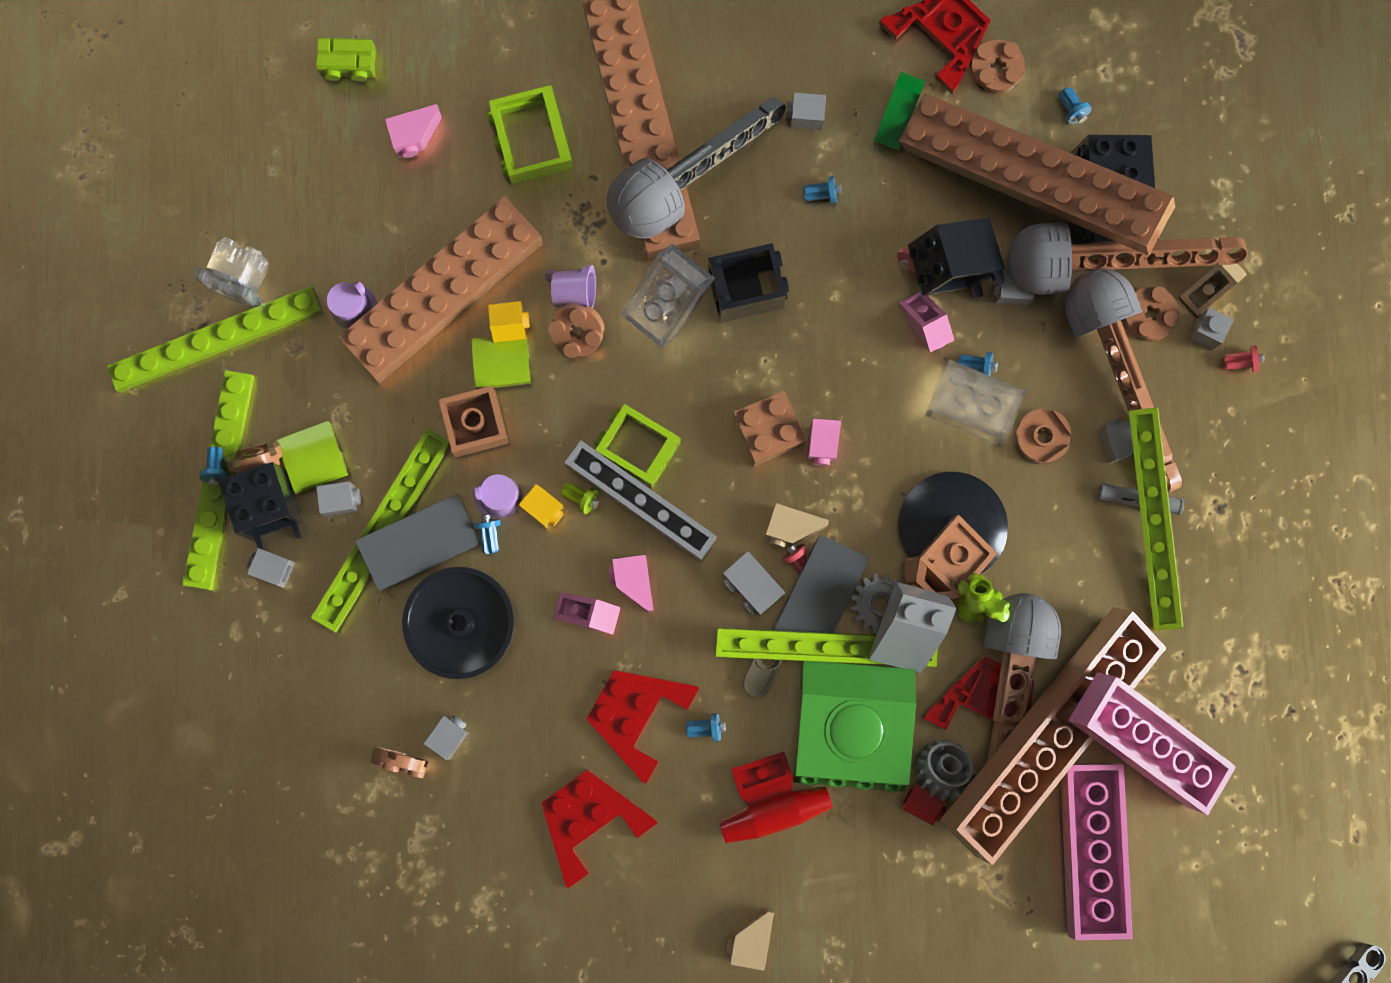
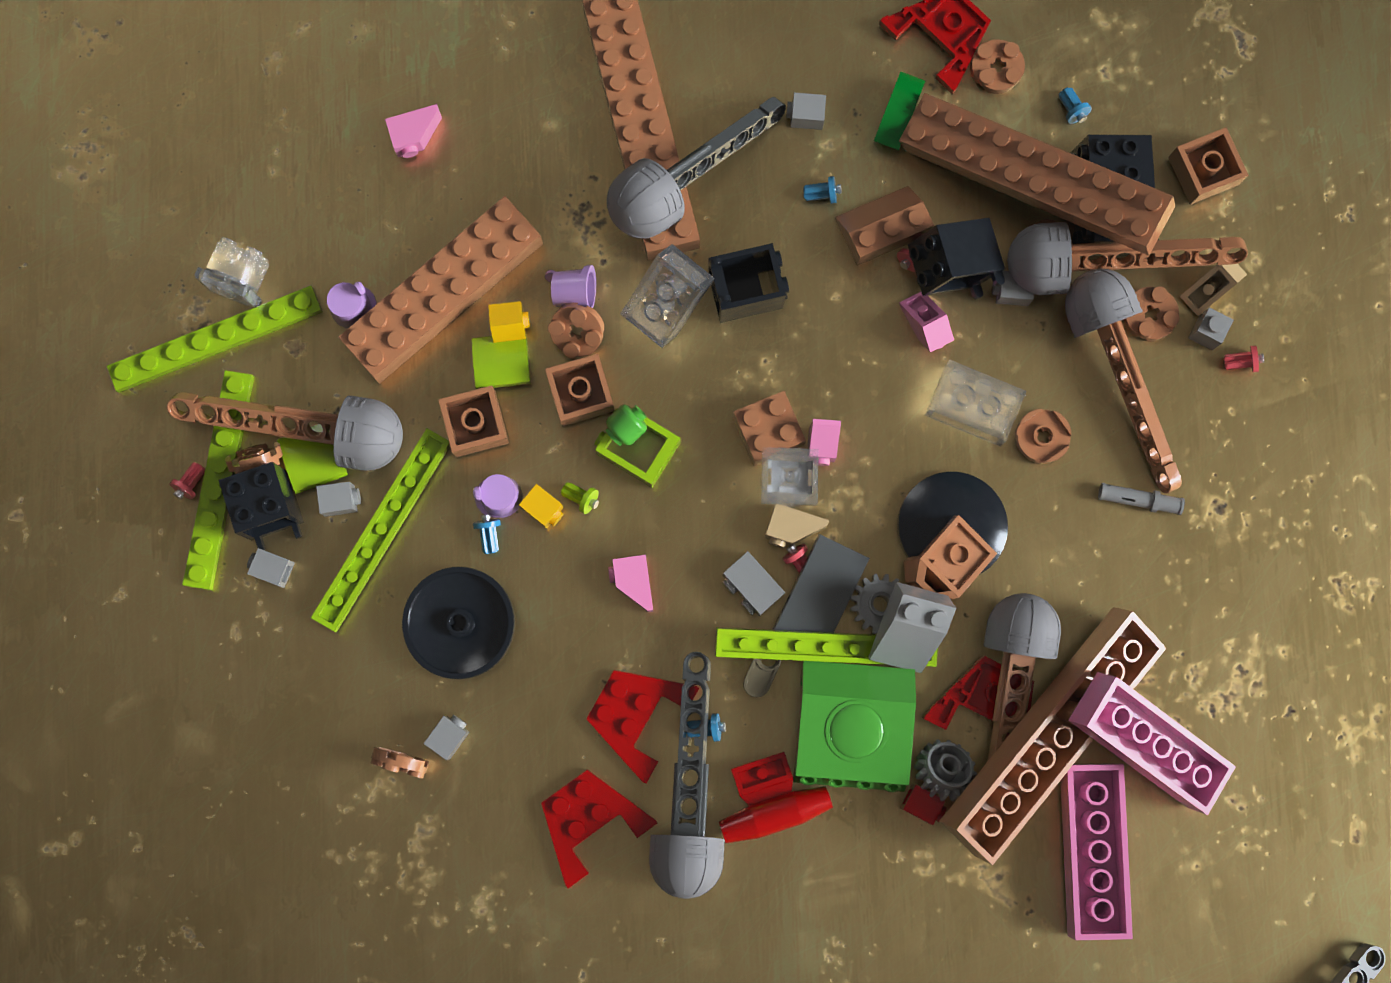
dark azure piece [199,447,228,486] -> none
lime brick [316,38,376,82] -> none
dark grey tile [355,494,481,591] -> none
lime window [486,85,573,185] -> none
bright pink slope [553,592,620,634] -> none
light grey brick [564,440,717,562] -> none
tan slope [725,909,774,971] -> none
lime animal [955,573,1010,624] -> none
dark azure piece [958,352,998,380] -> none
light grey brick [1099,419,1134,463] -> none
lime plate [1129,407,1183,631] -> none
none -> piece [167,392,403,471]
none -> coral piece [169,462,205,500]
none -> nougat brick [545,354,615,427]
none -> bright green head [605,404,647,446]
none -> piece [649,652,725,899]
none -> clear piece [760,447,819,508]
none -> nougat slope [835,186,934,266]
none -> nougat brick [1168,127,1249,205]

